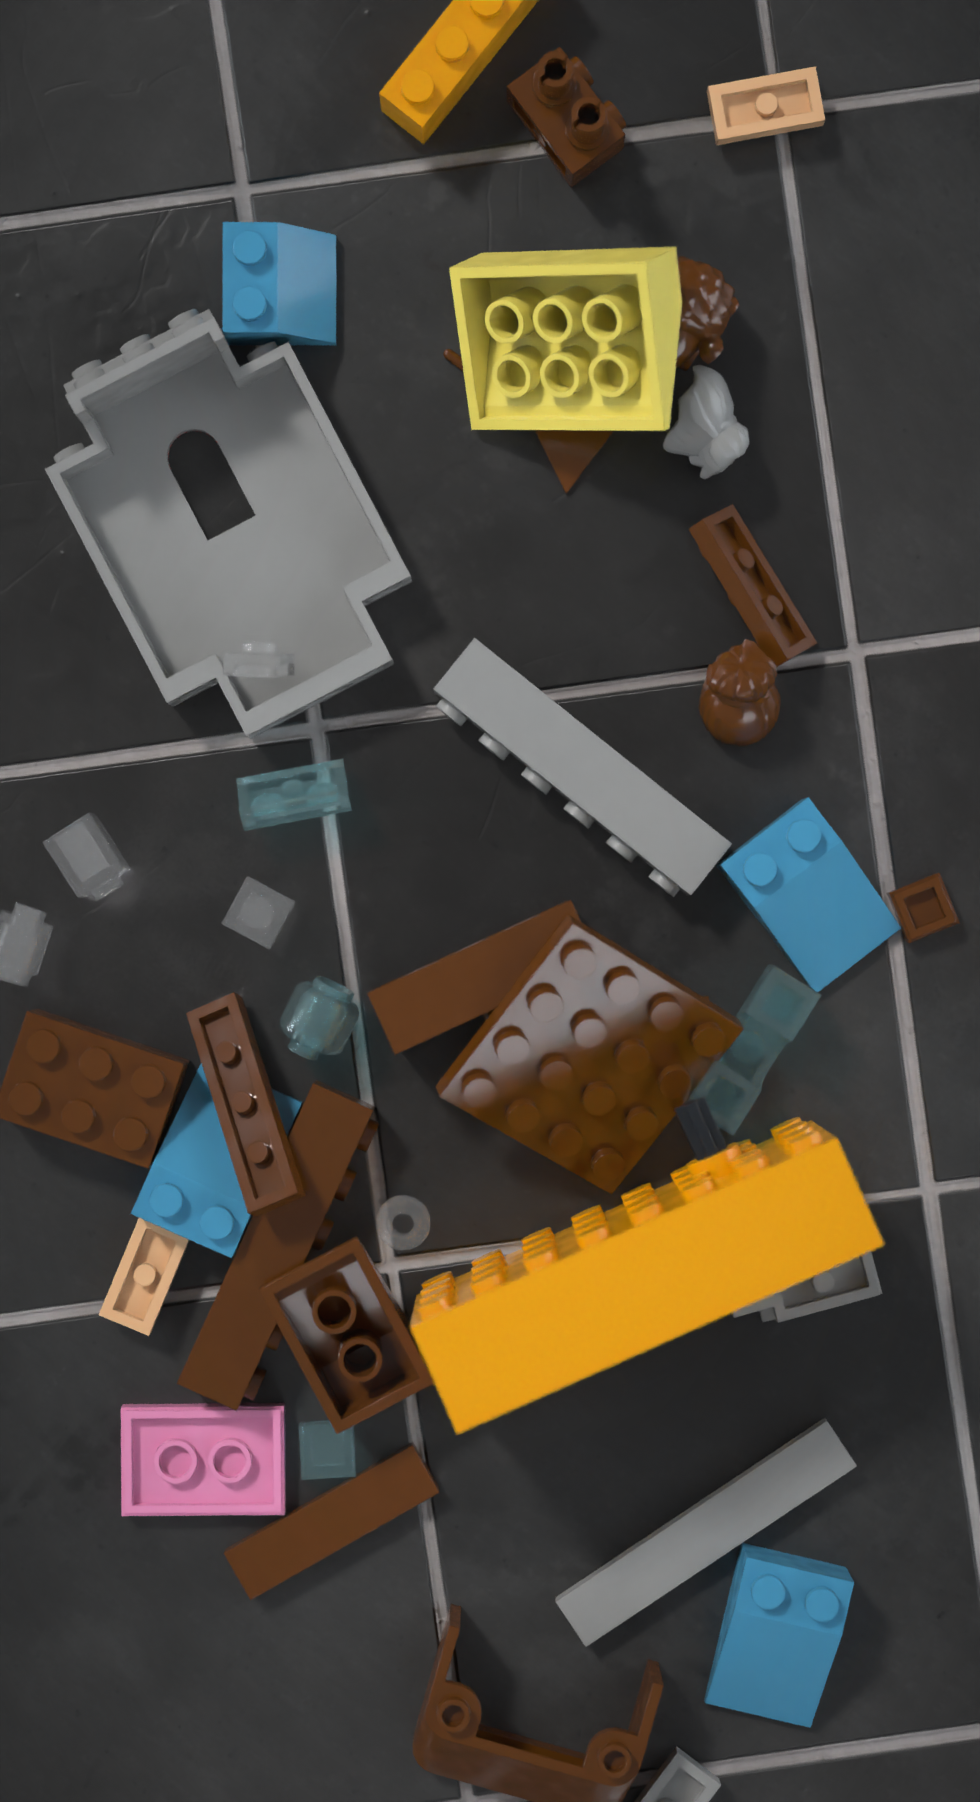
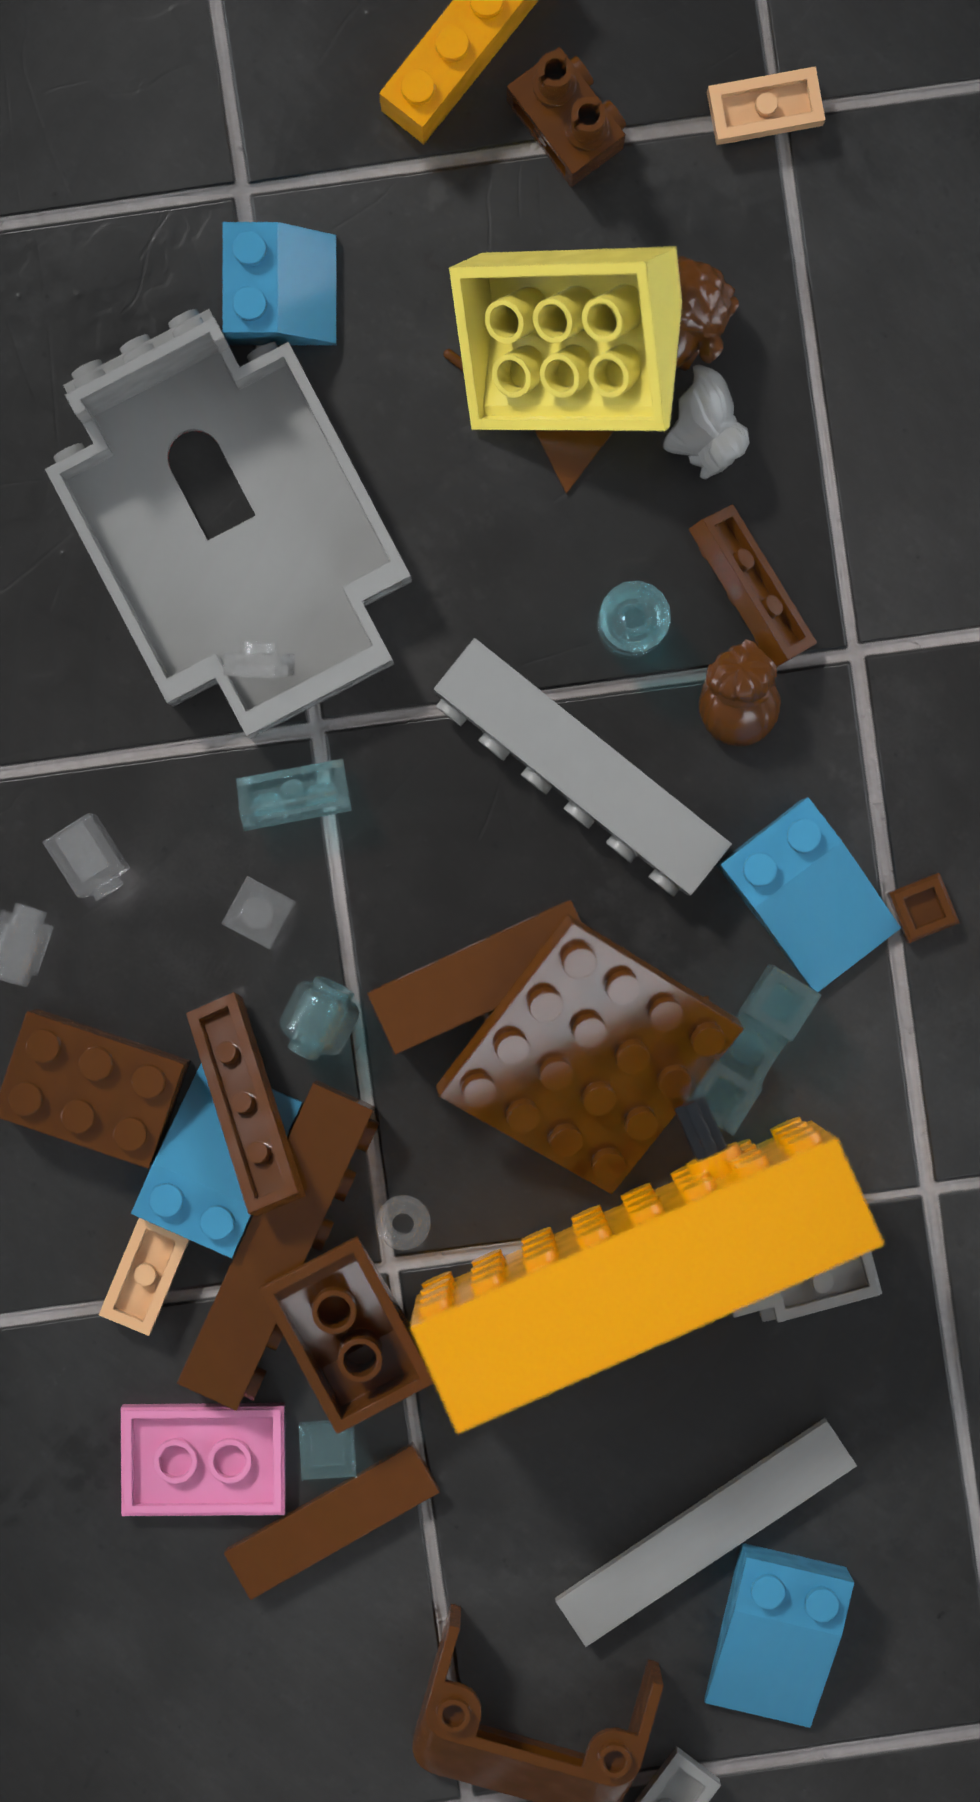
none -> clear light blue wheel [596,581,671,659]

